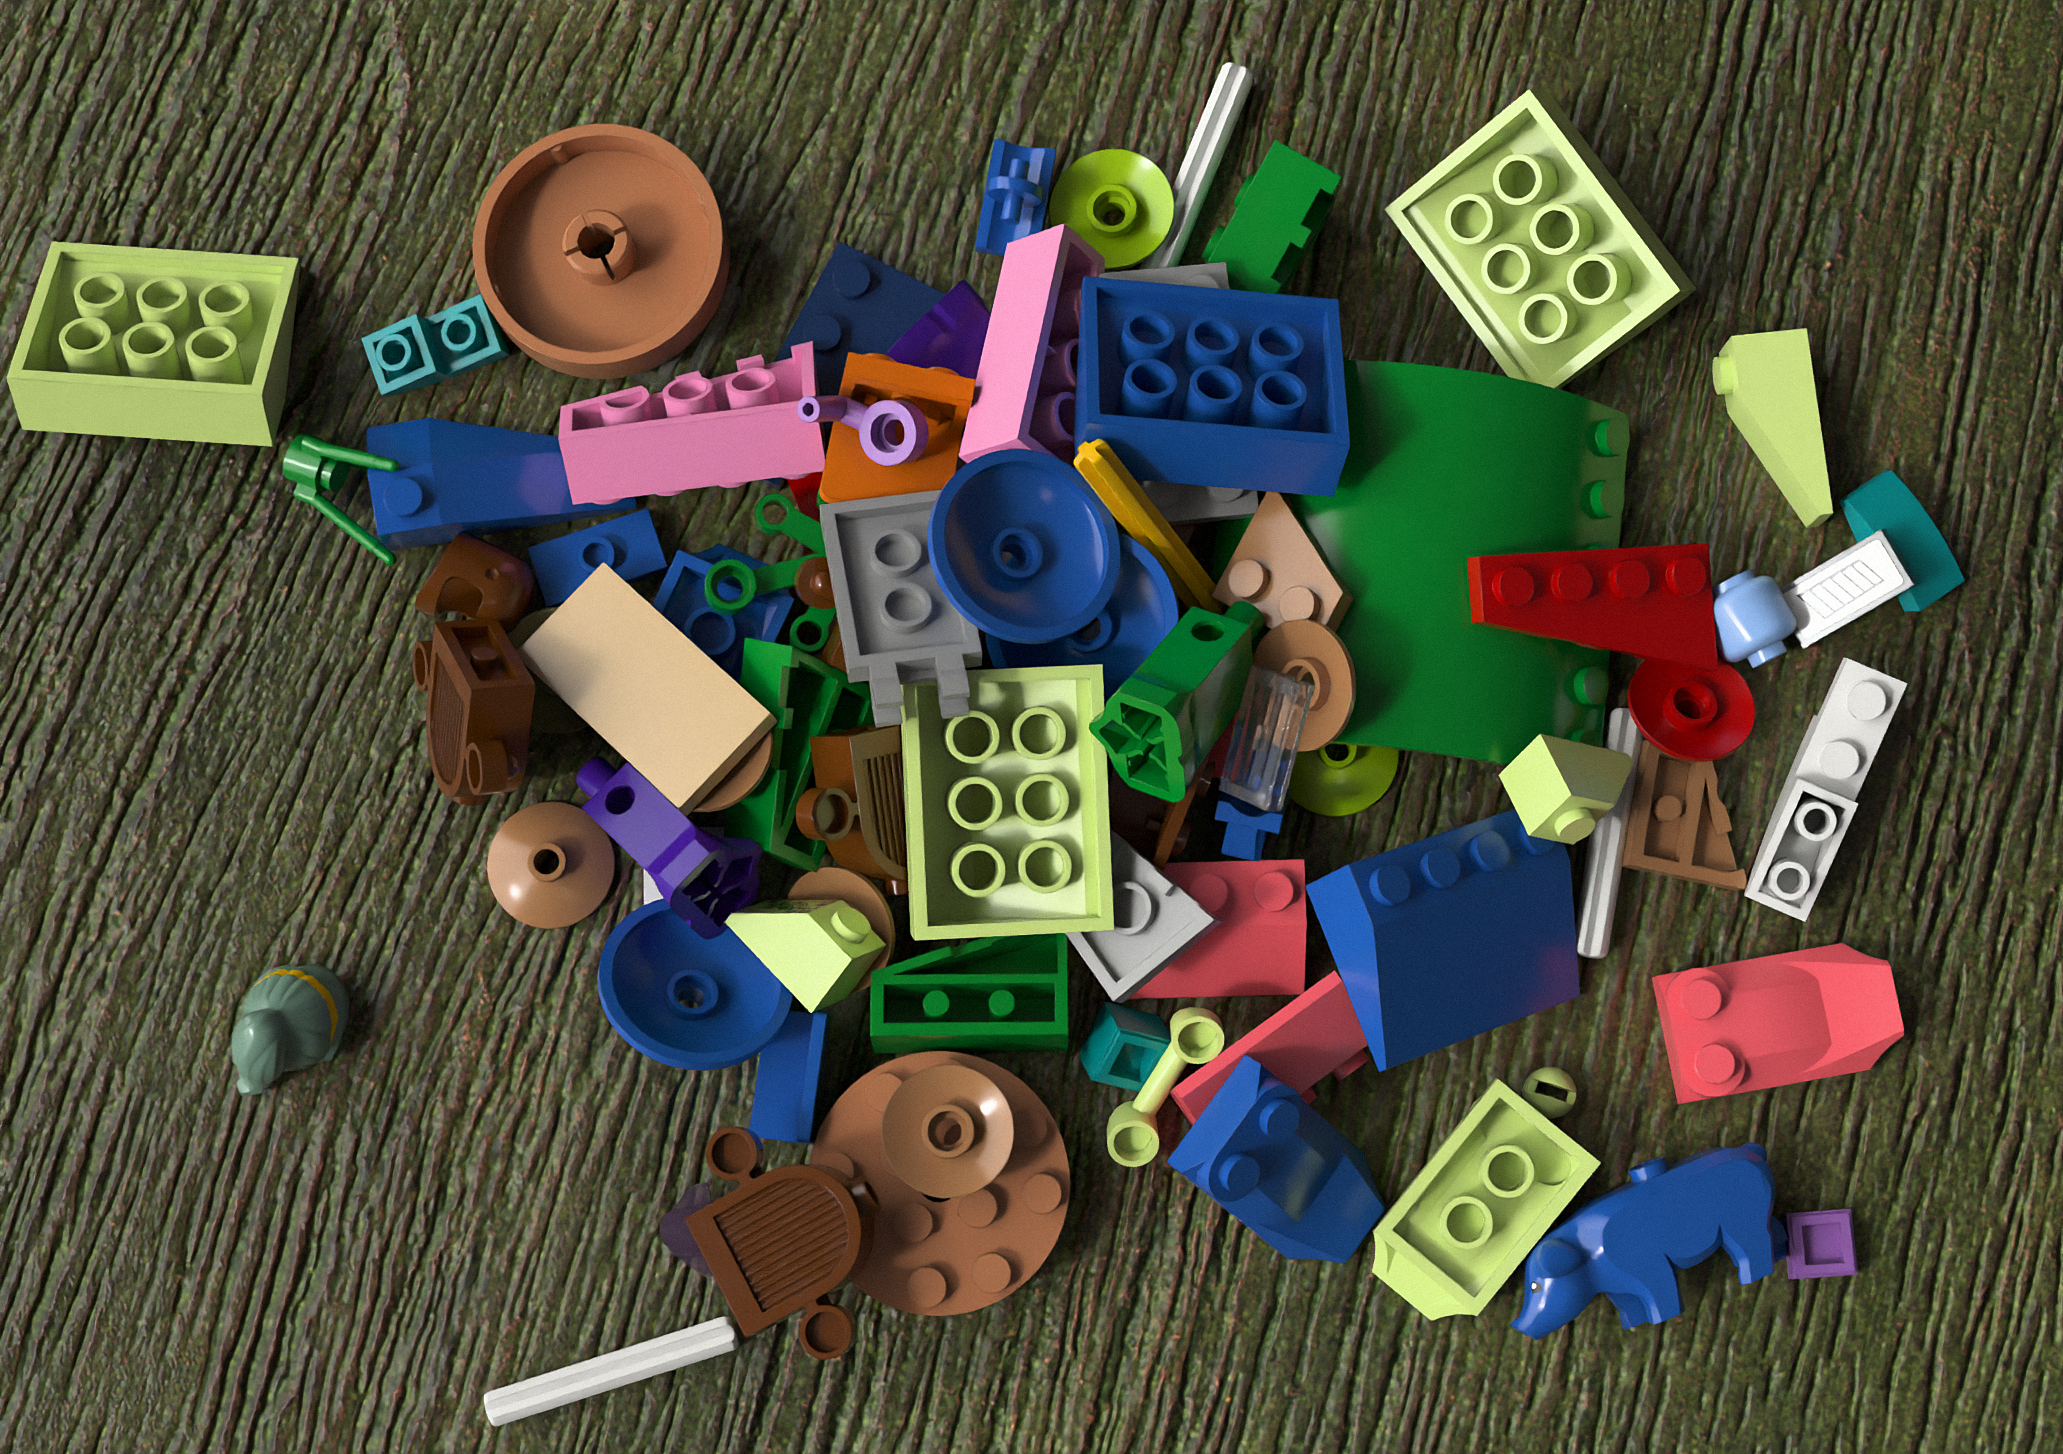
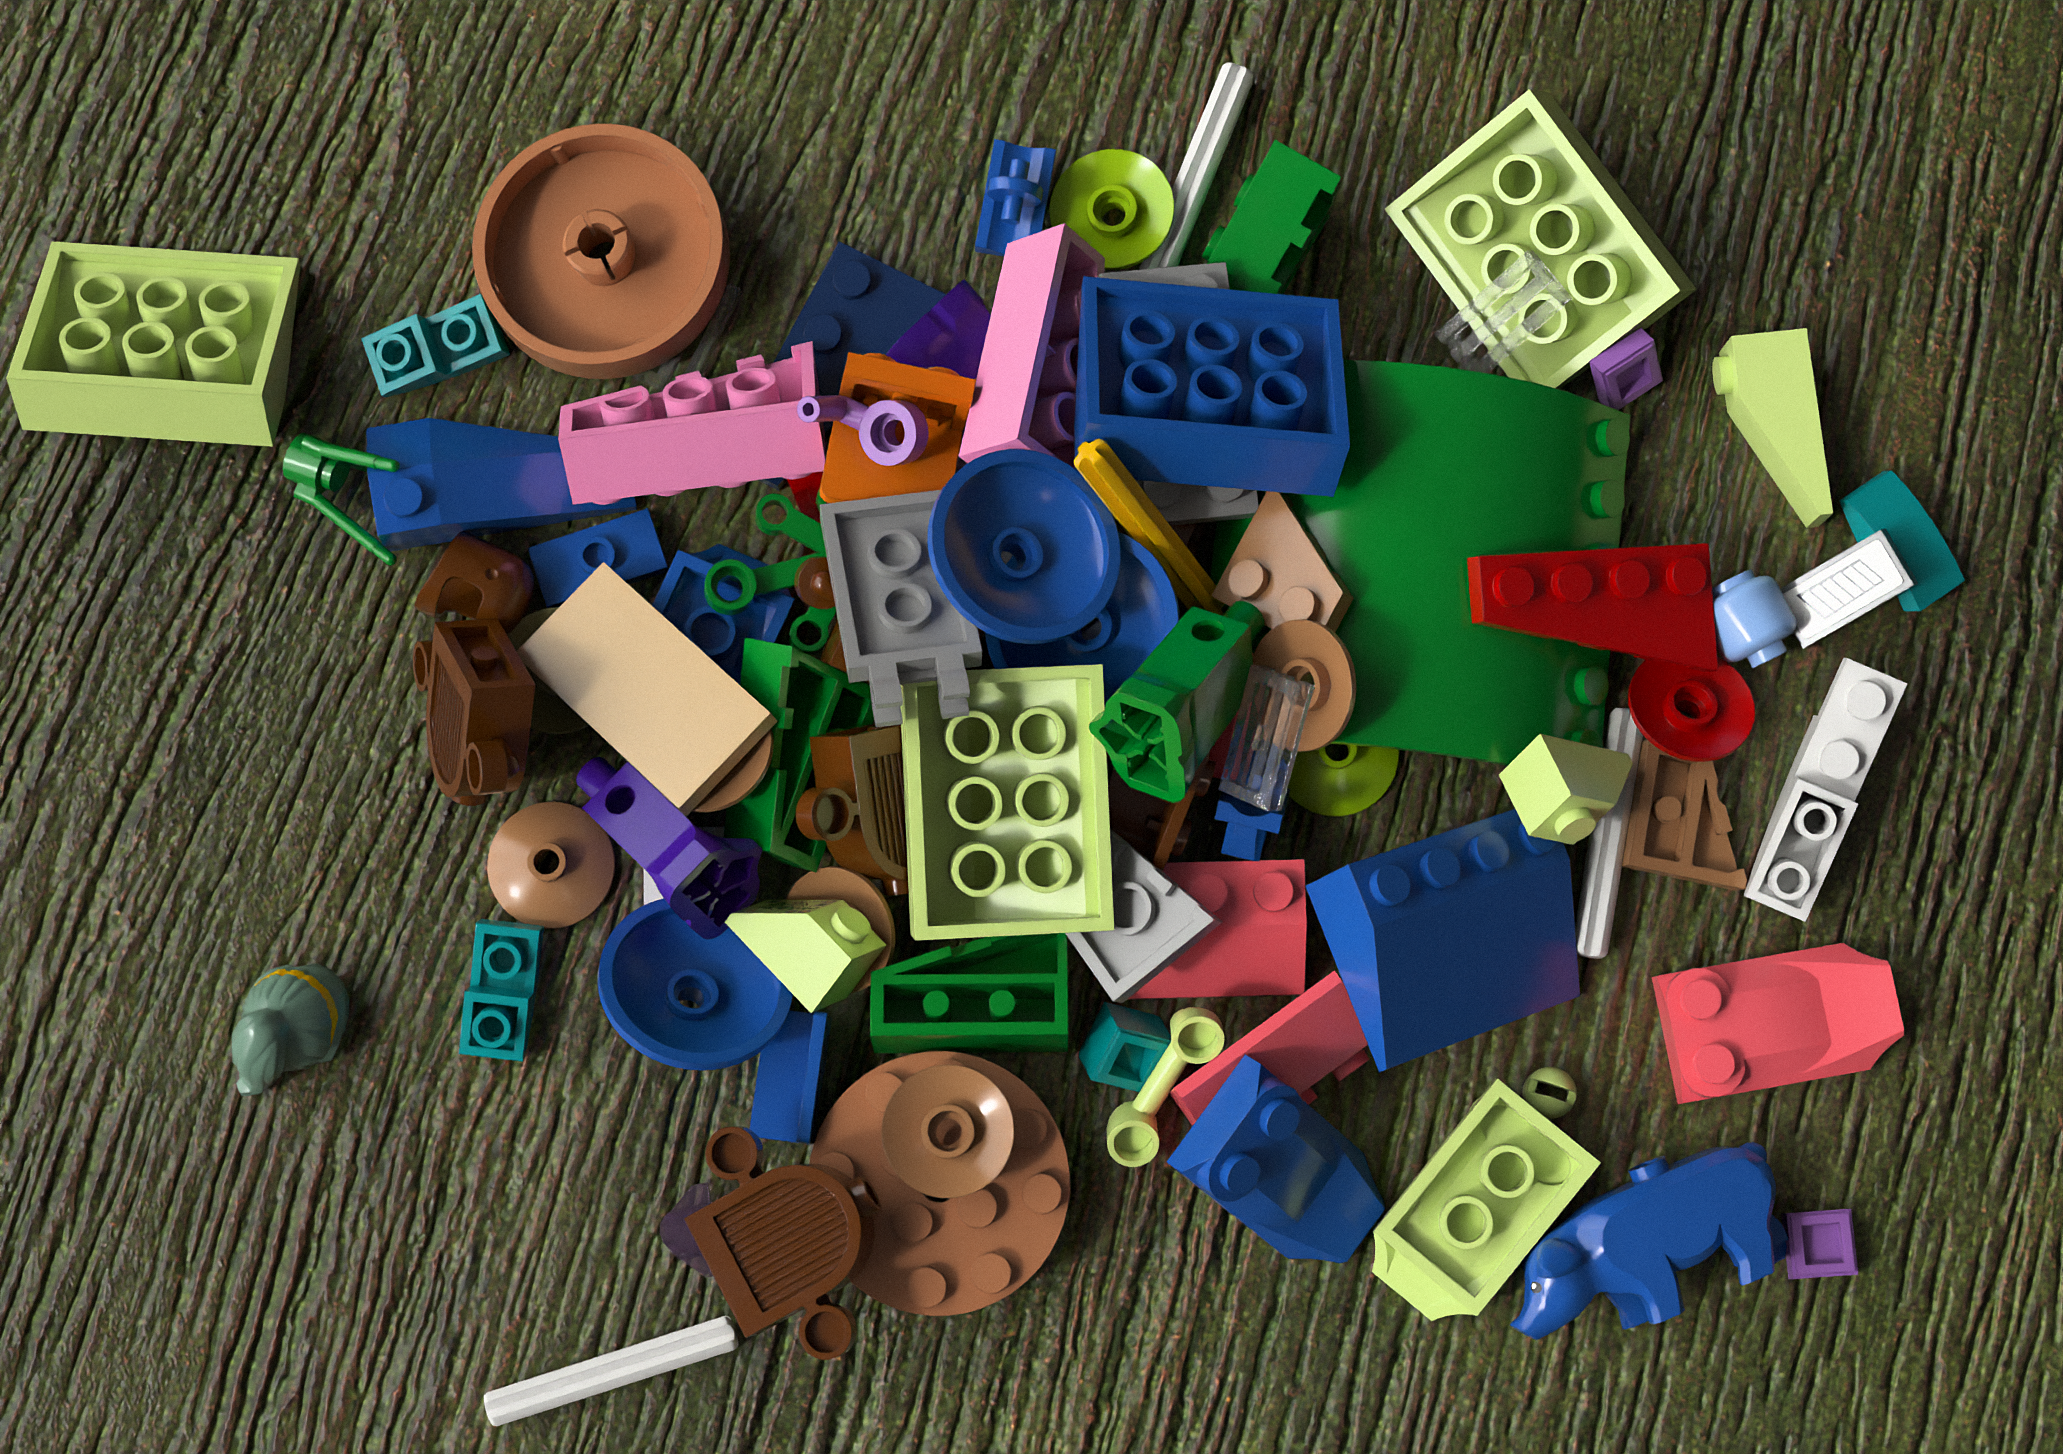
none -> teal slope [459,919,544,1062]
none -> clear tile [1434,250,1573,373]
none -> medium lavender tile [1589,328,1663,410]

